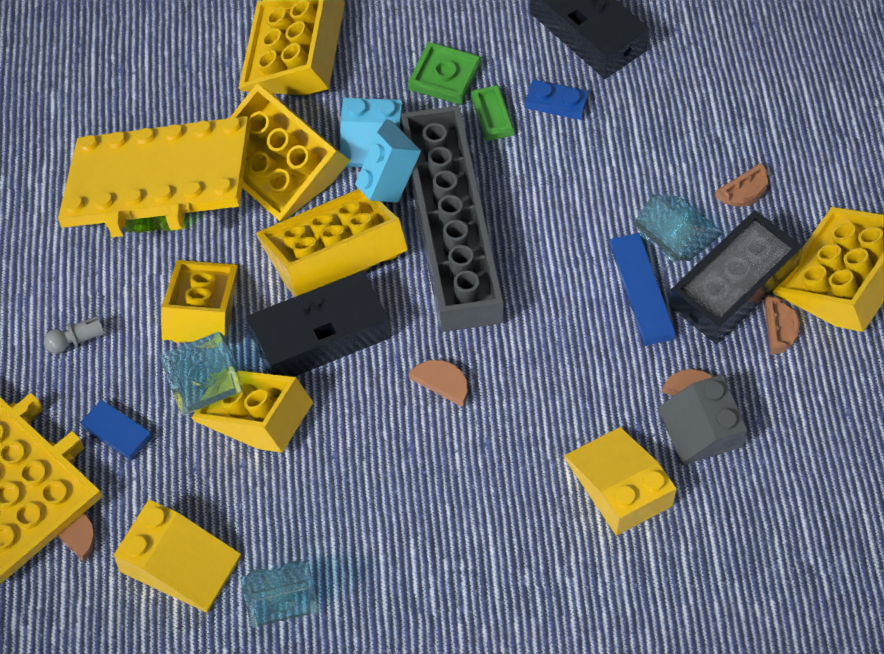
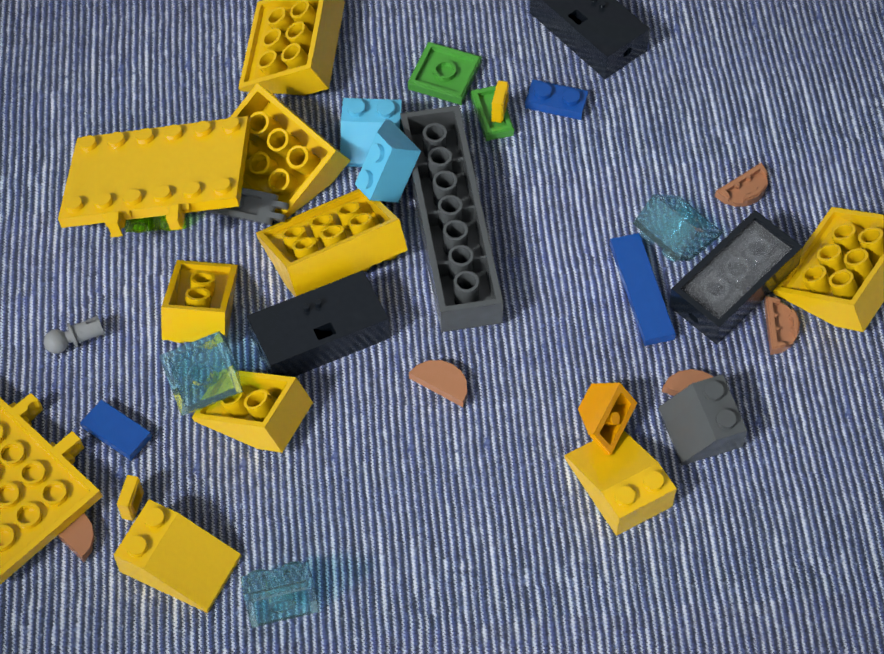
none -> yellow tile [117,475,144,521]
none -> dark grey hinge [206,188,289,225]
none -> yellow tile [491,80,509,123]
none -> light orange slope [578,382,637,455]

